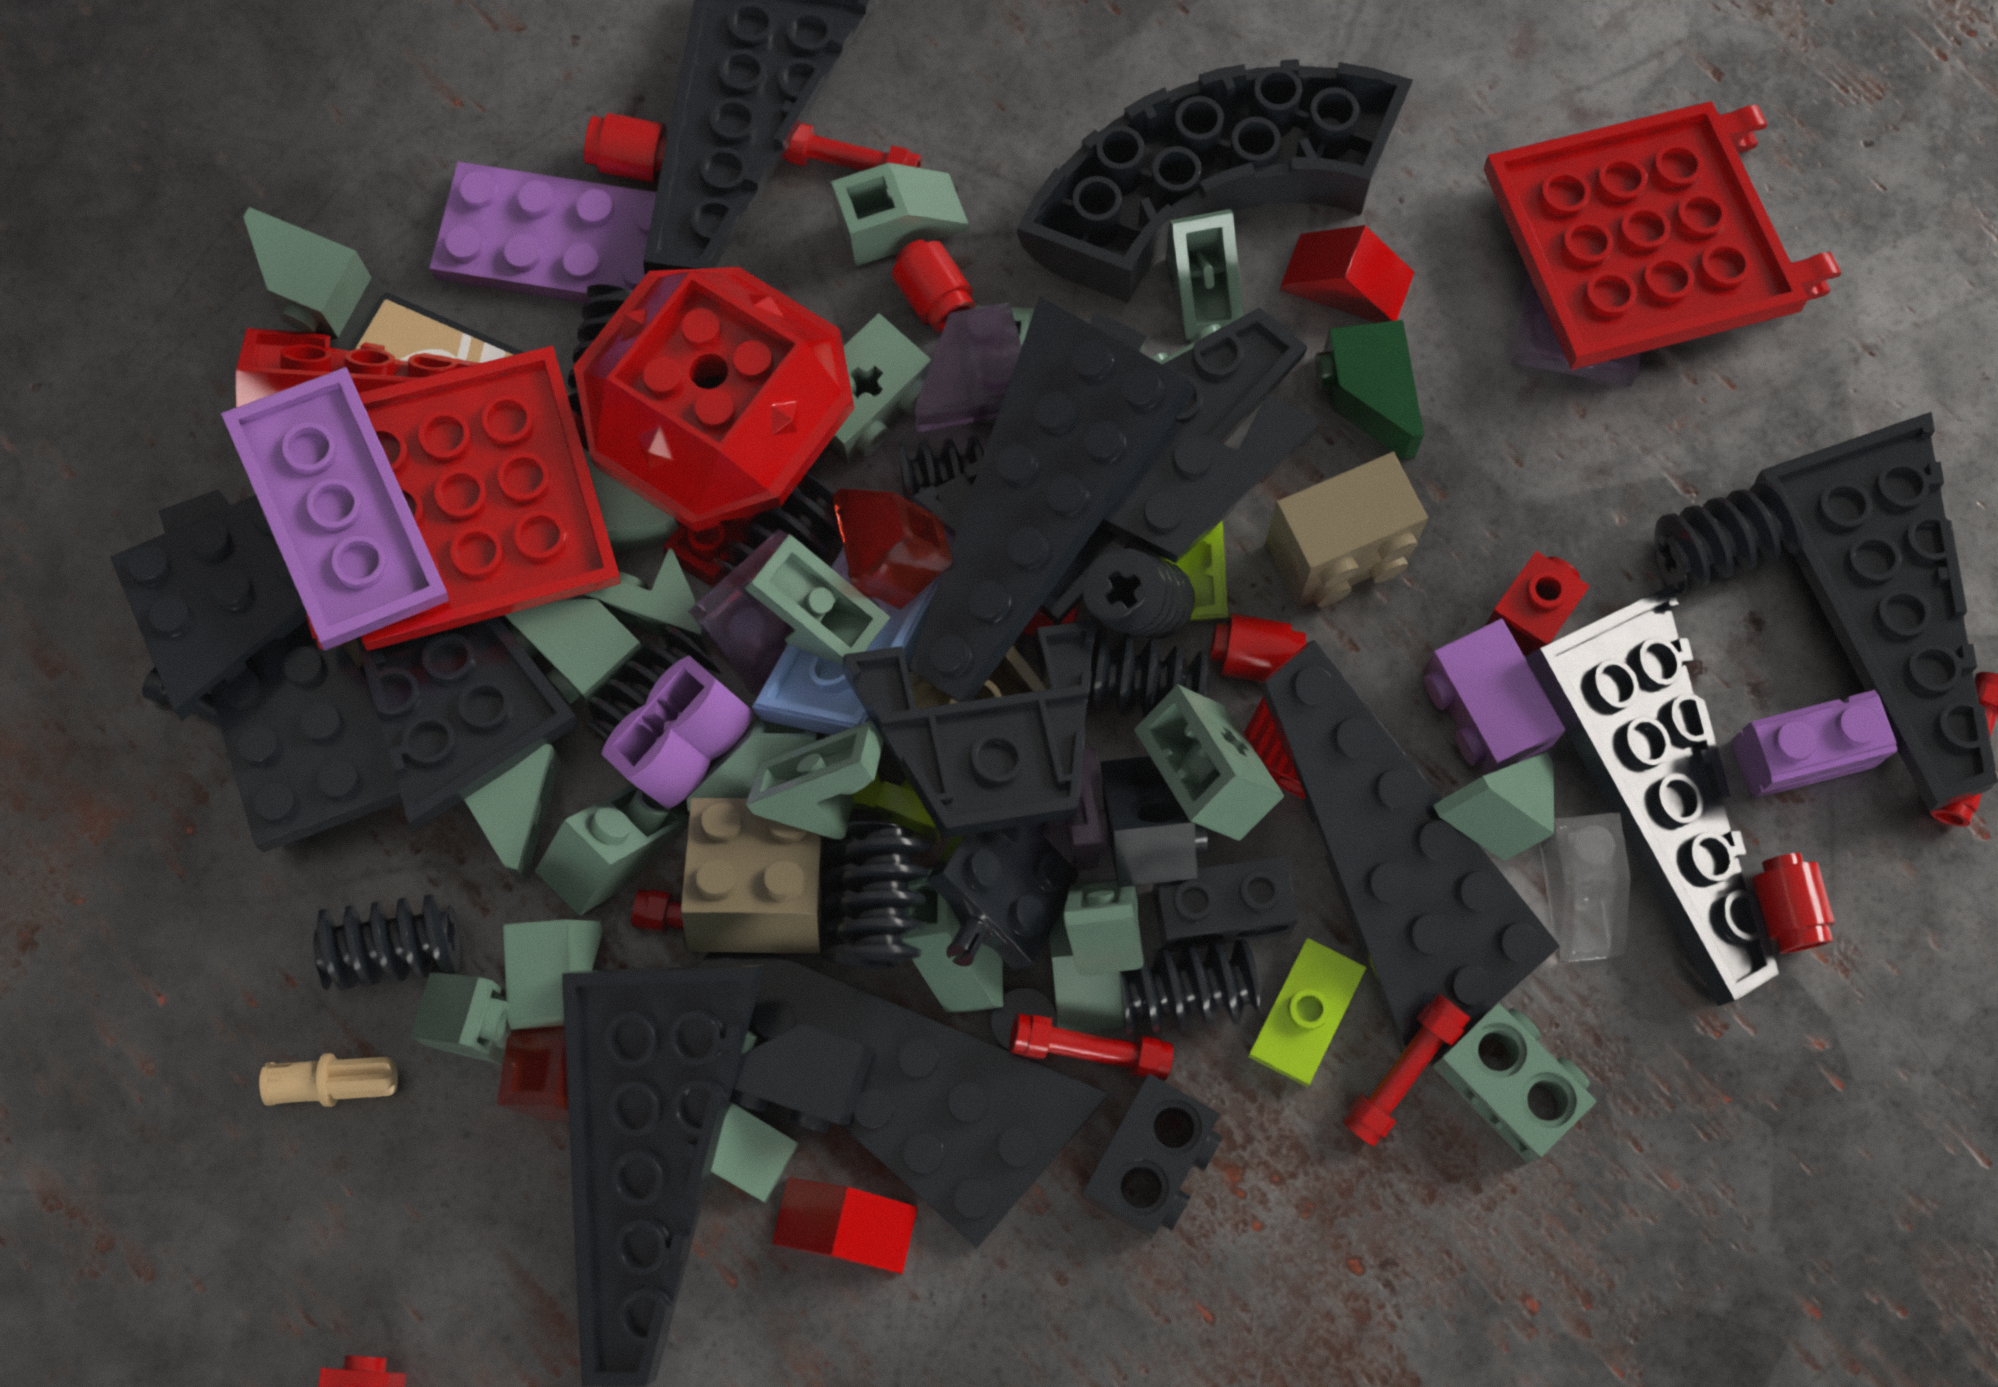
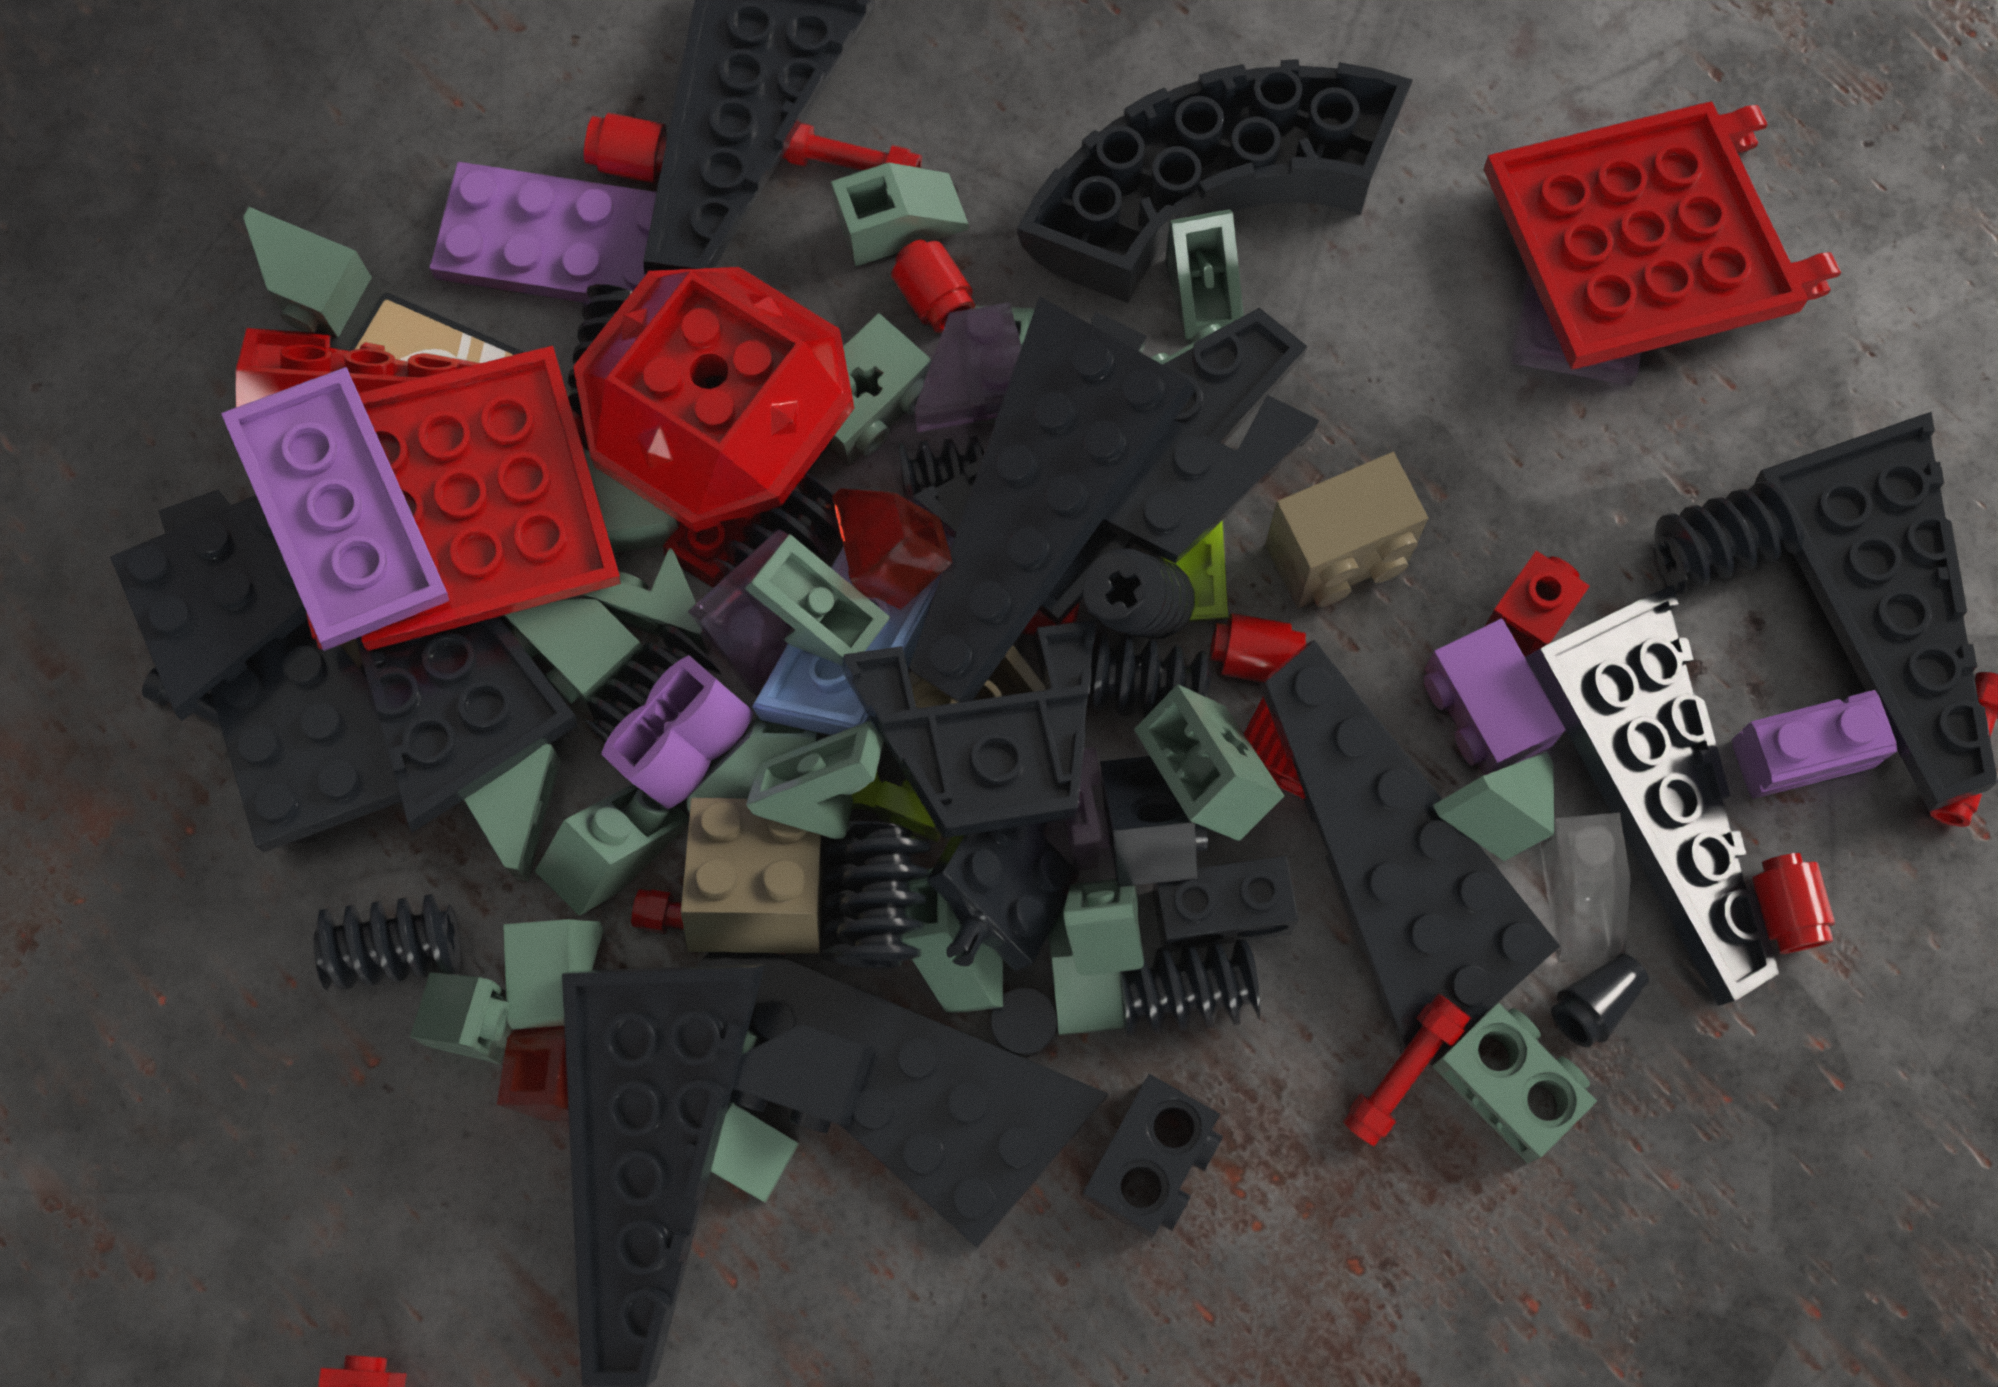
tan axle [259,1053,398,1107] -> none
red slope [772,1177,918,1274] -> none
red bar [1009,1013,1173,1082] -> none
lime plate [1248,937,1367,1087] -> none
red slope [1280,225,1415,323] -> none
dark green slope [1315,320,1424,459] -> none
none -> black cone [1551,953,1649,1048]

